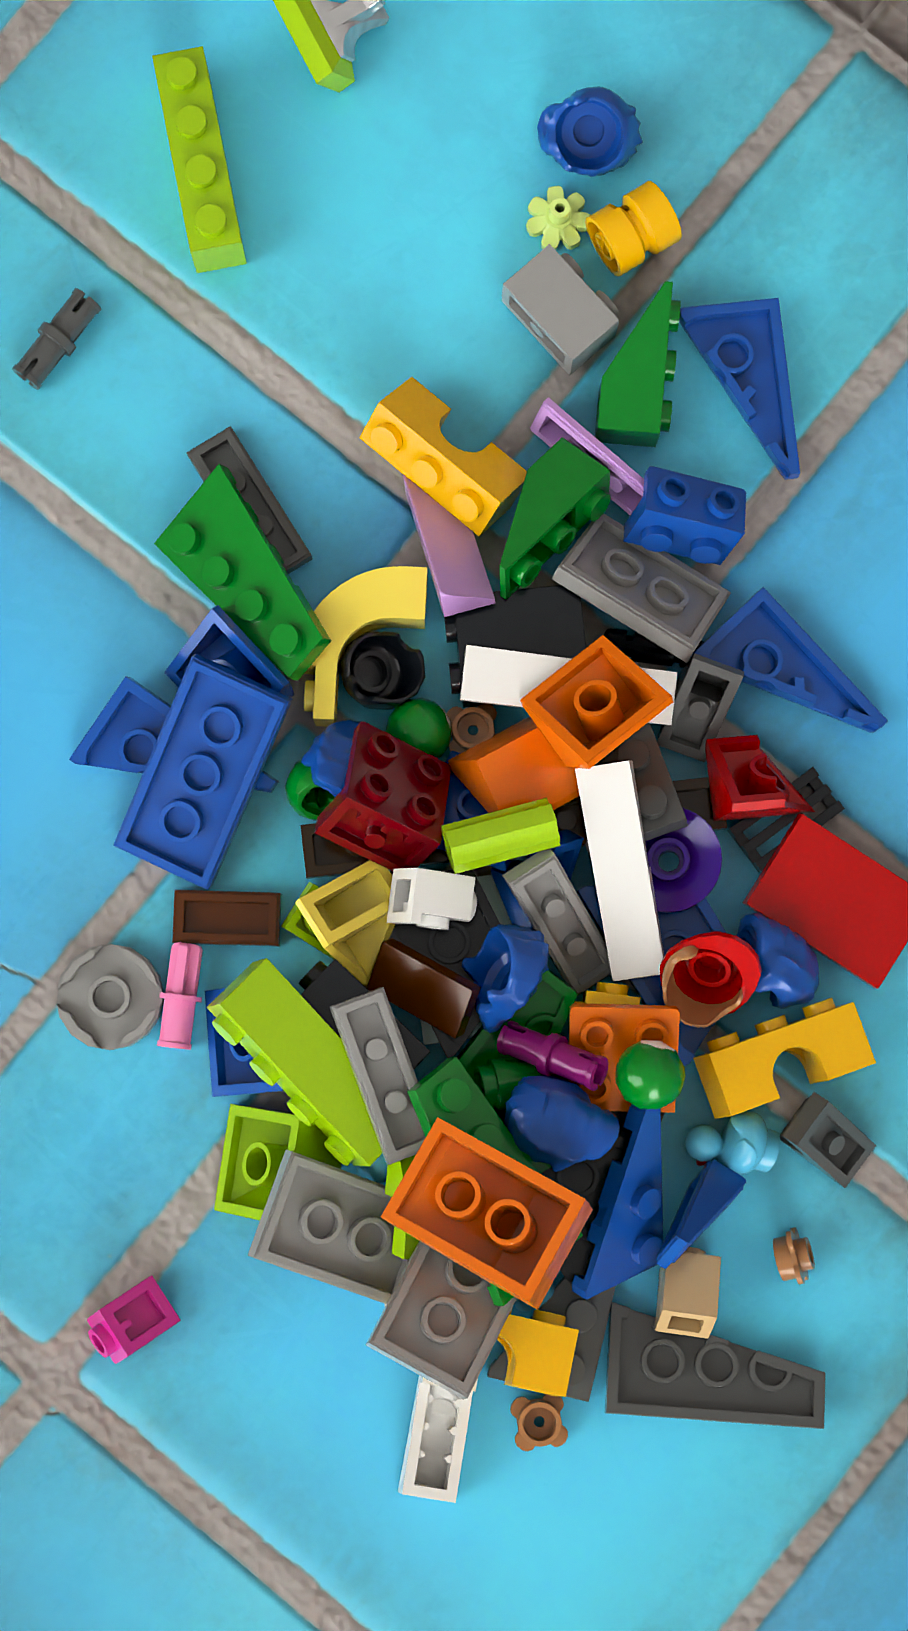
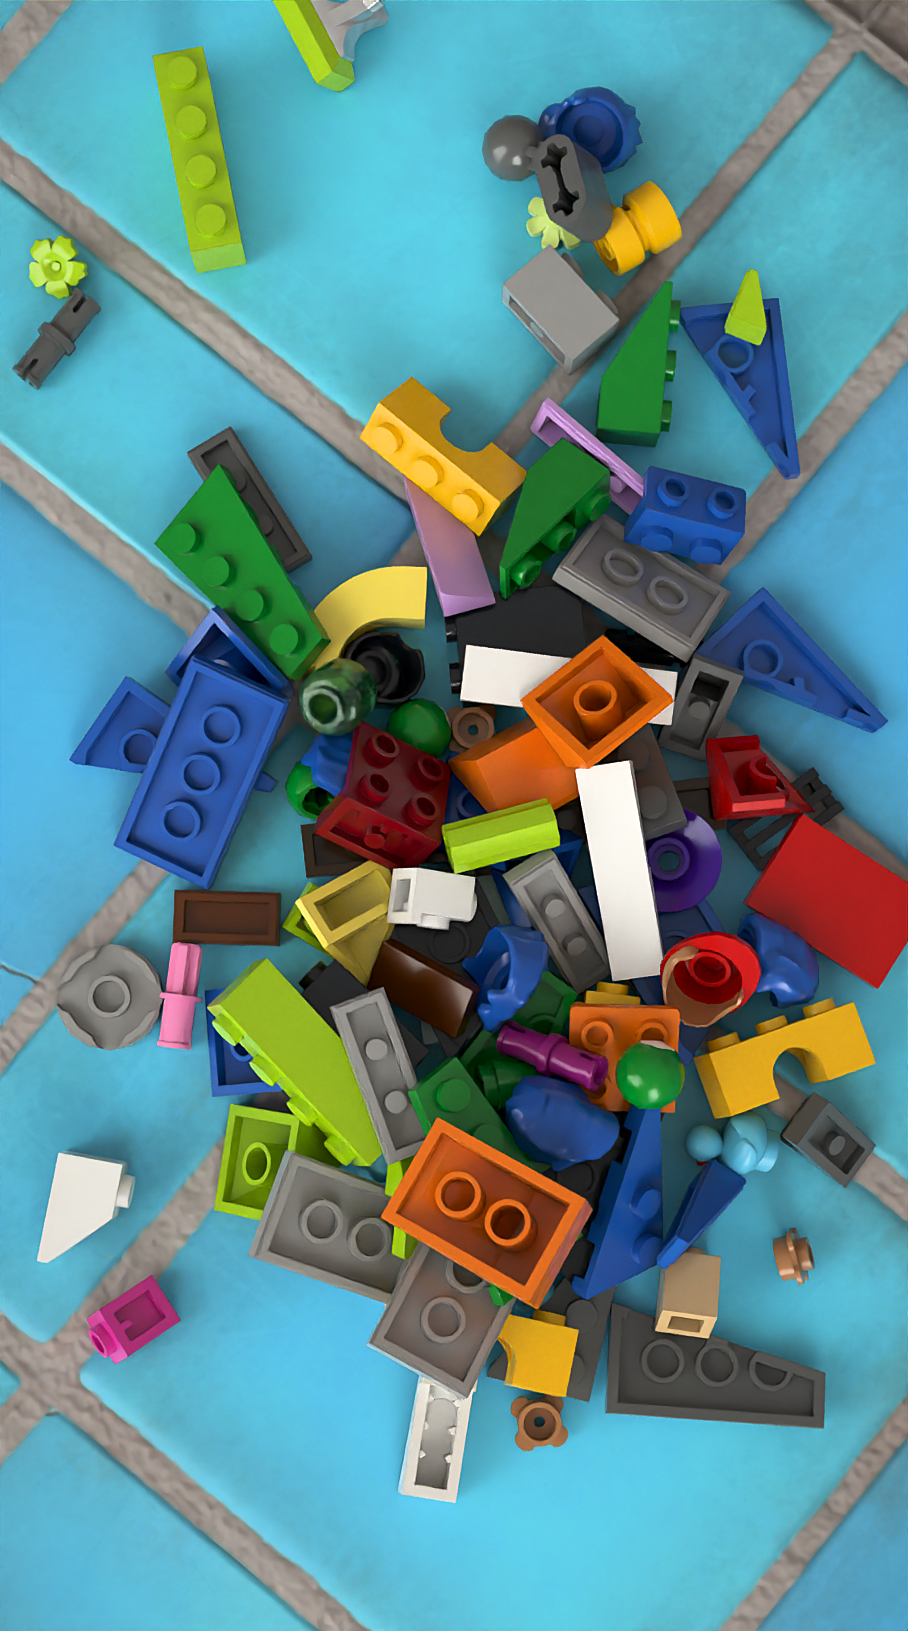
none -> lime plant [29,235,88,300]
none -> white slope [37,1151,135,1263]
none -> clear green head [298,658,378,736]
none -> dark grey beam [482,115,613,243]
none -> lime slope [724,268,767,345]

